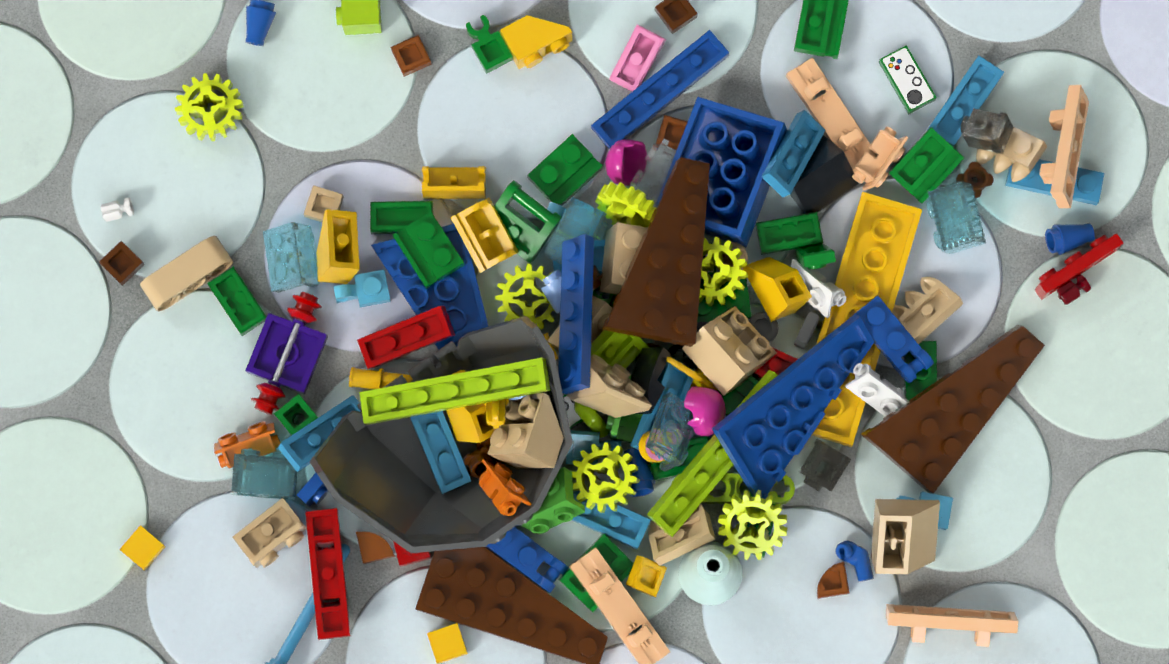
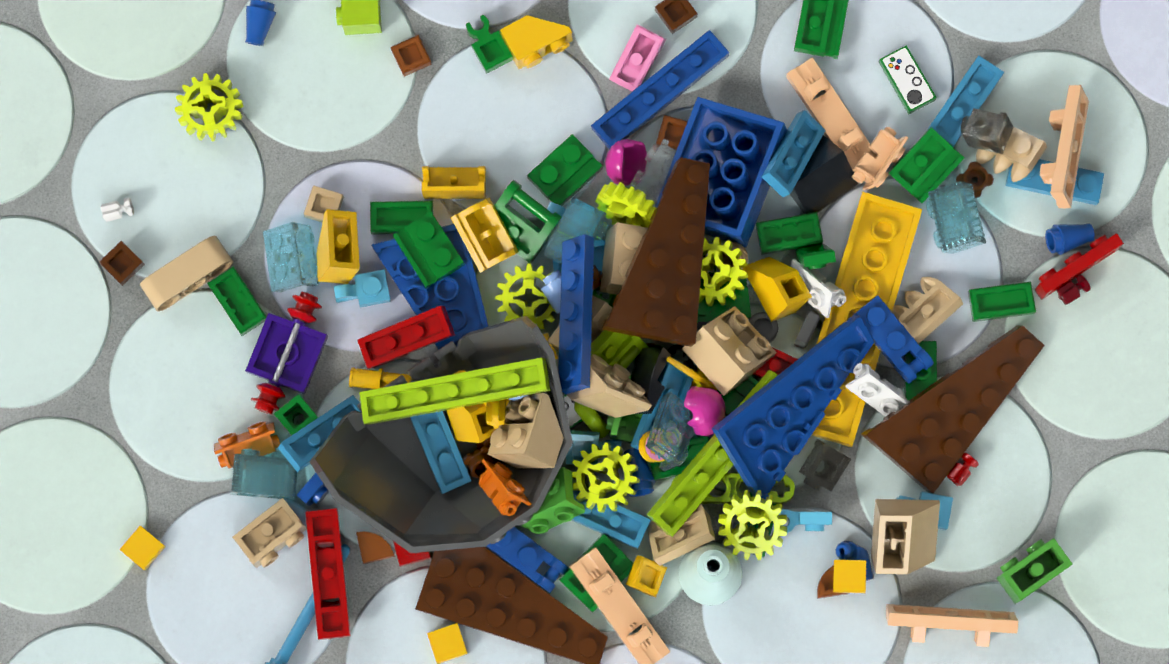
none -> medium azure plate [779,509,832,533]
none -> yellow tile [833,560,866,594]
none -> red piece [947,453,979,486]
none -> green tile [968,282,1036,322]
none -> bright green brick [996,538,1073,604]

